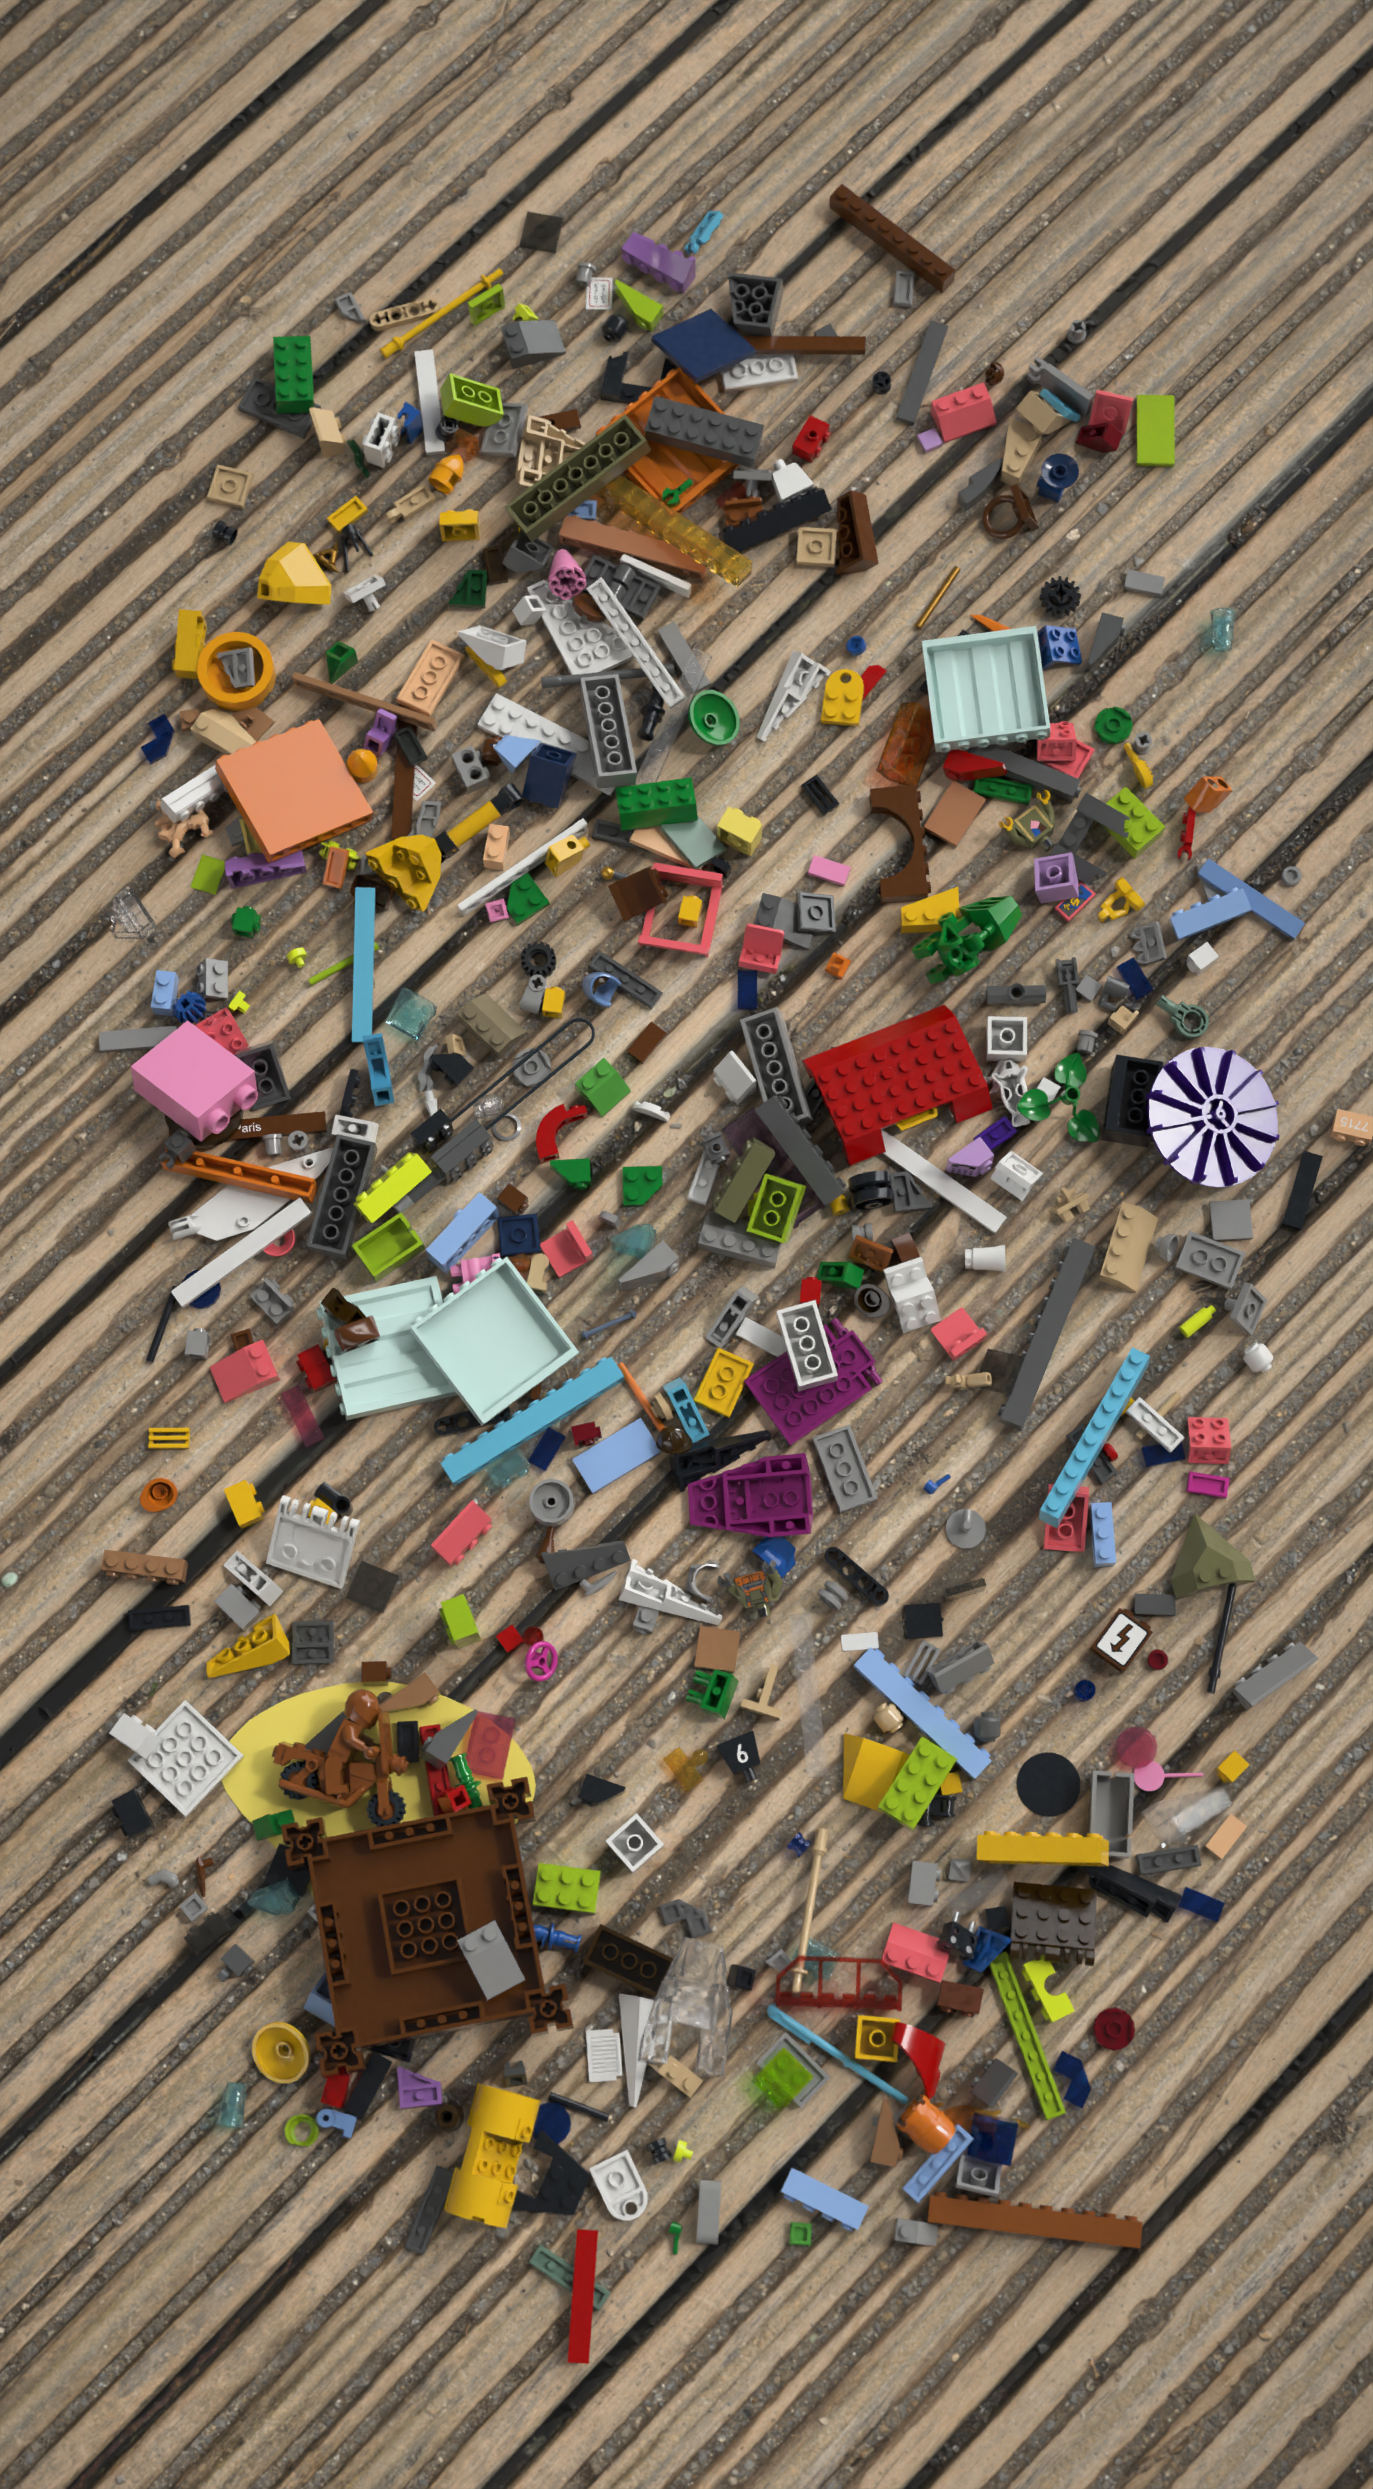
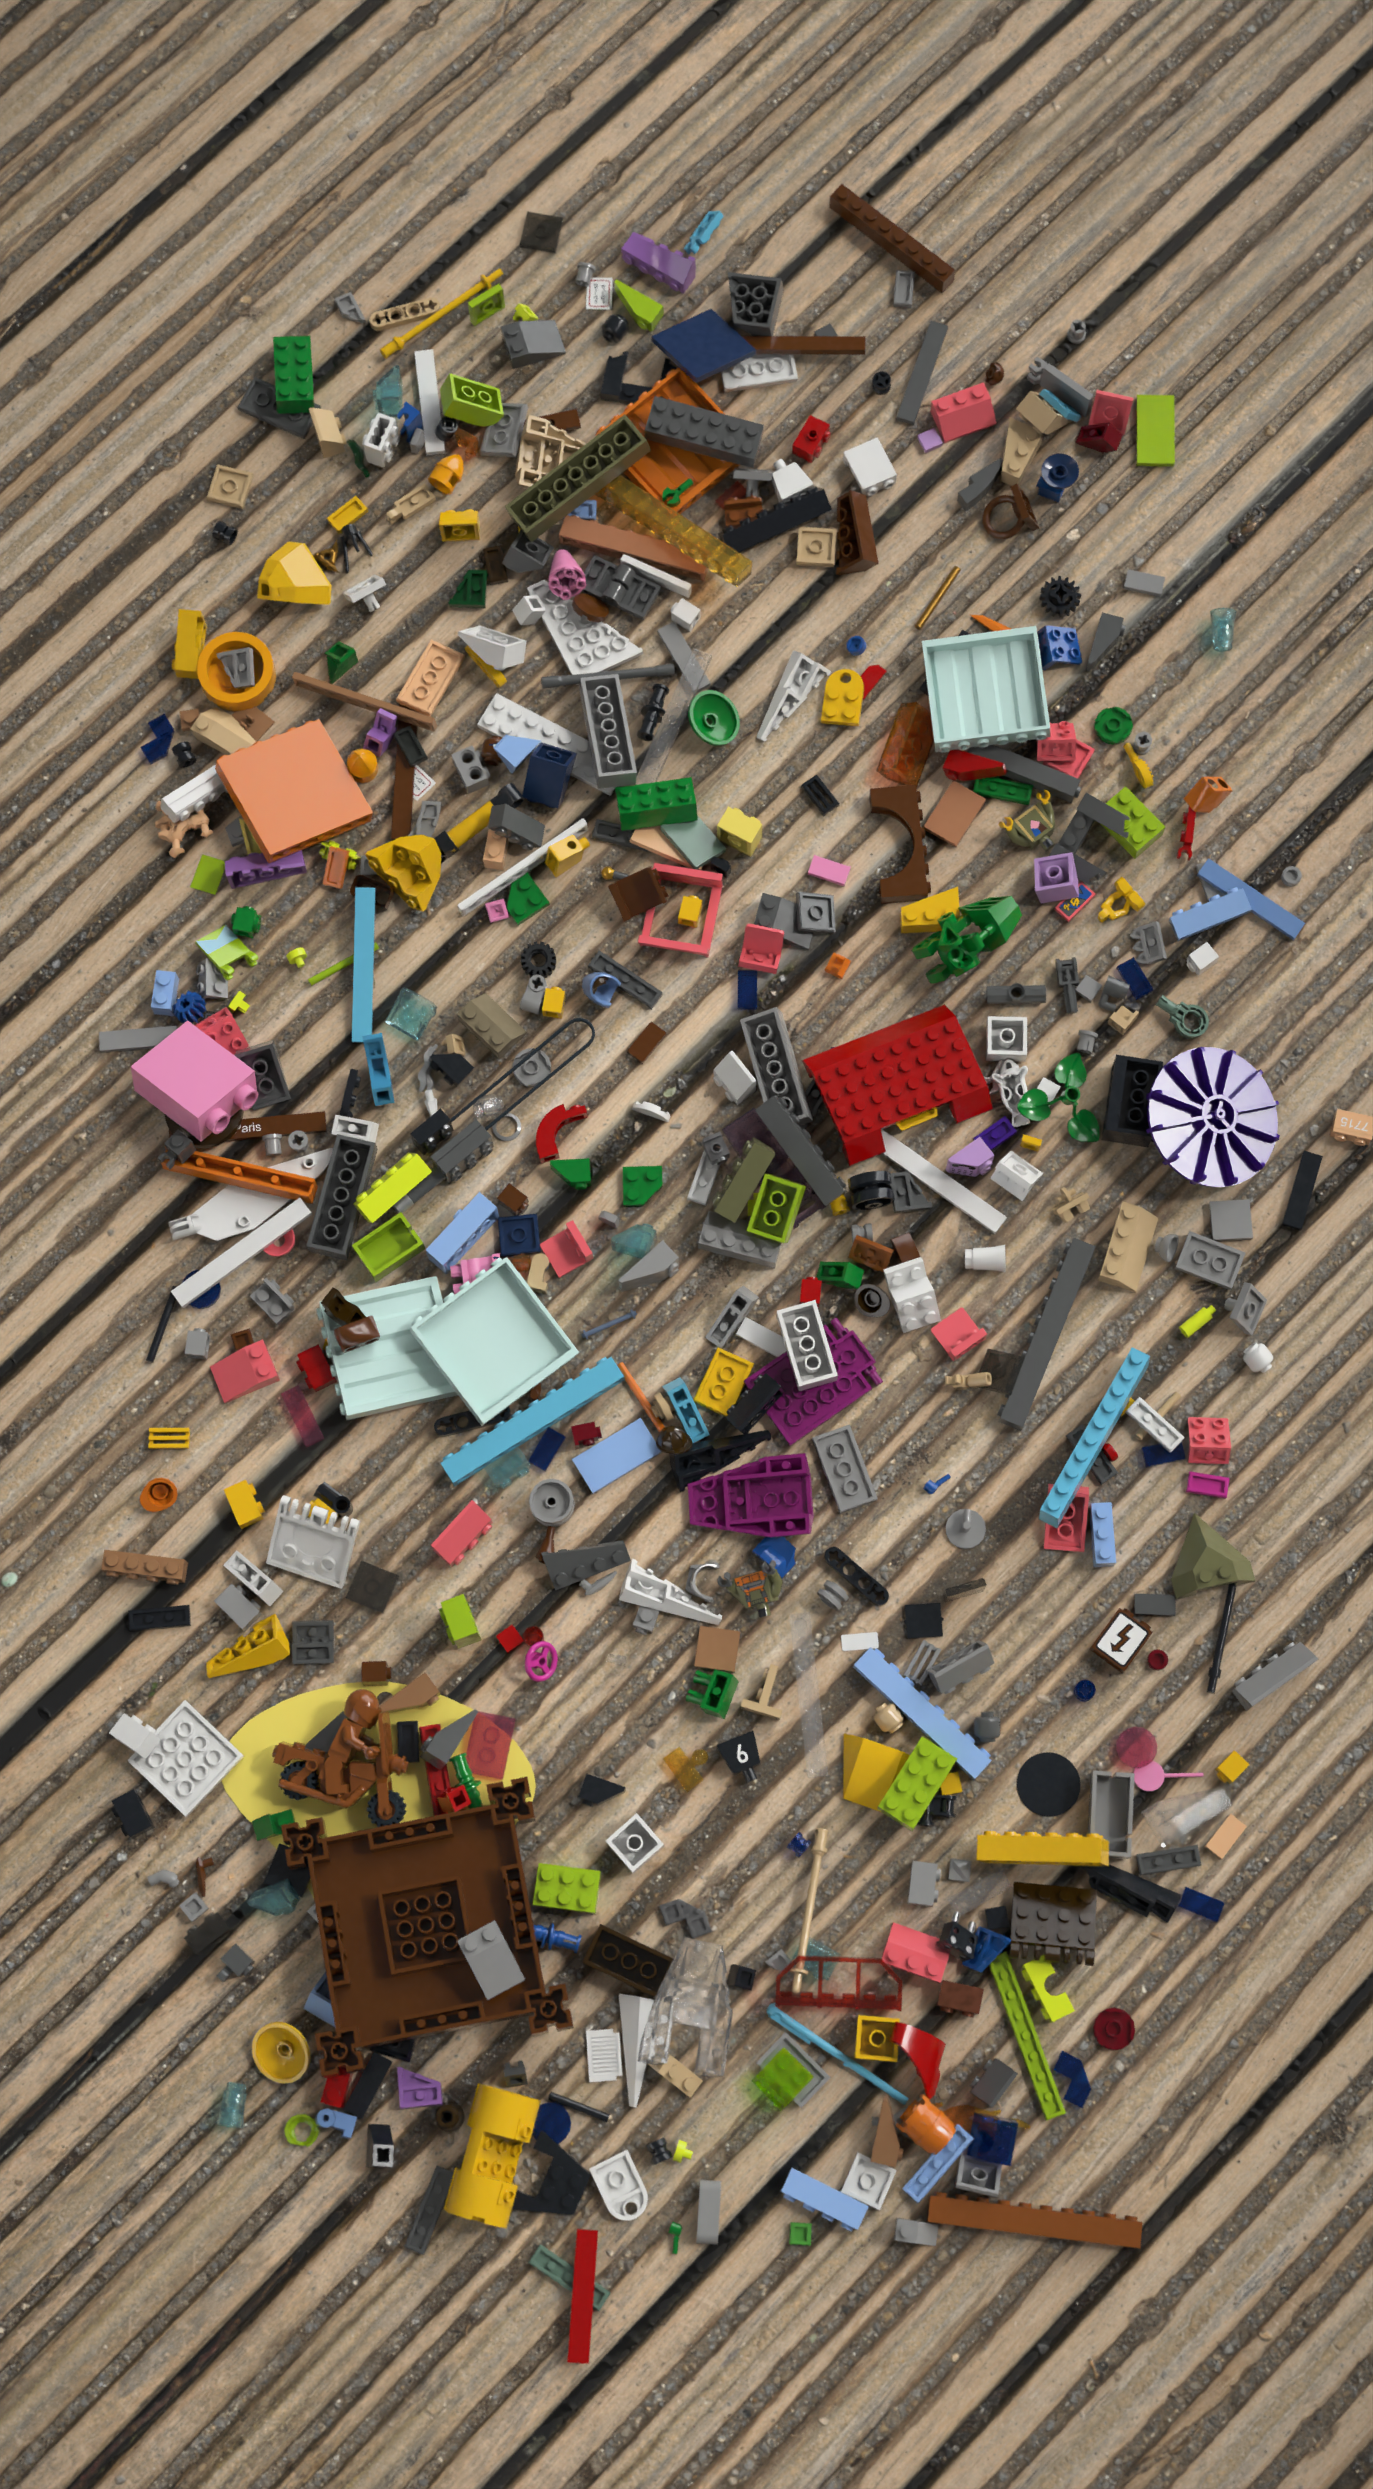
clear wedge [109,885,157,940] -> none
bright green slope [575,1058,631,1117] -> none
white tile [586,577,686,709] -> none
none -> black wheel [172,741,197,768]
none -> lime flag [195,925,258,980]
none -> black slope [366,2124,394,2168]
none -> clear light blue slope [373,365,403,417]
none -> light grey tile [410,428,424,454]
none -> dark grey brick [488,804,545,850]
none -> white brick [670,598,701,632]
none -> black slope [725,1373,786,1436]
none -> white tile [841,2152,897,2210]
none -> white panel [843,437,897,496]
none -> yellow tile [1020,1134,1042,1152]

